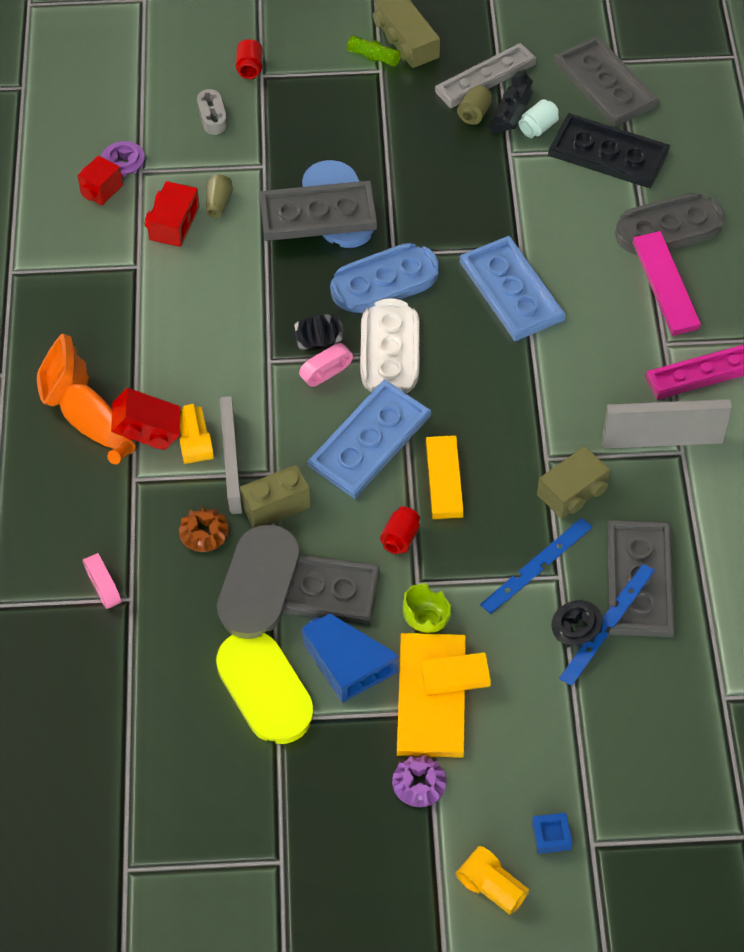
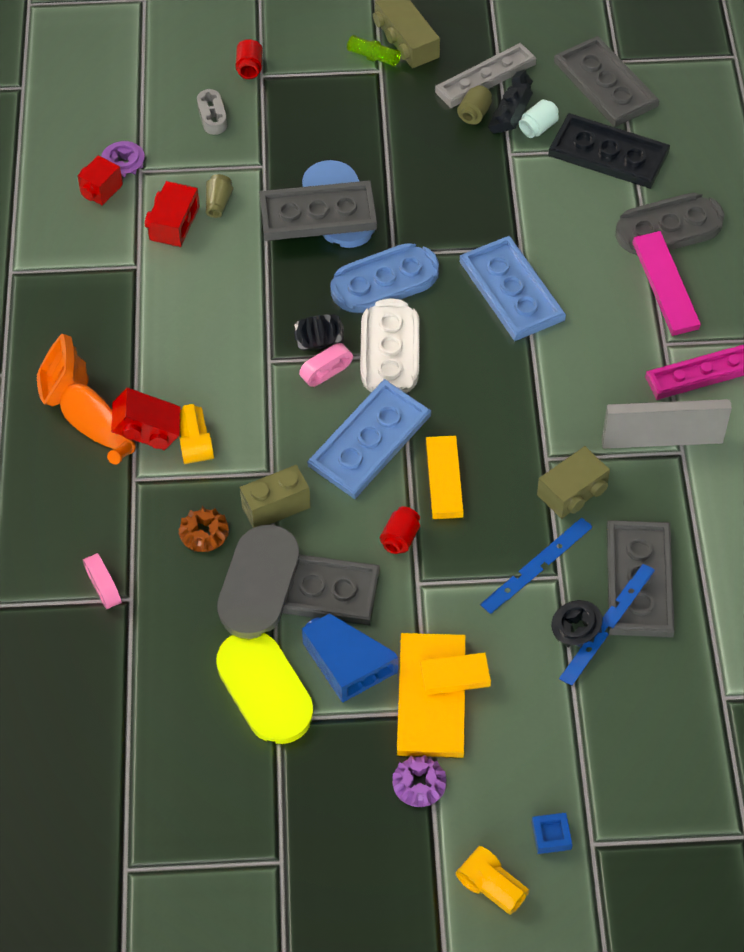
light grey tile [220,396,242,514] -> none
lime hair [402,583,451,633] -> none

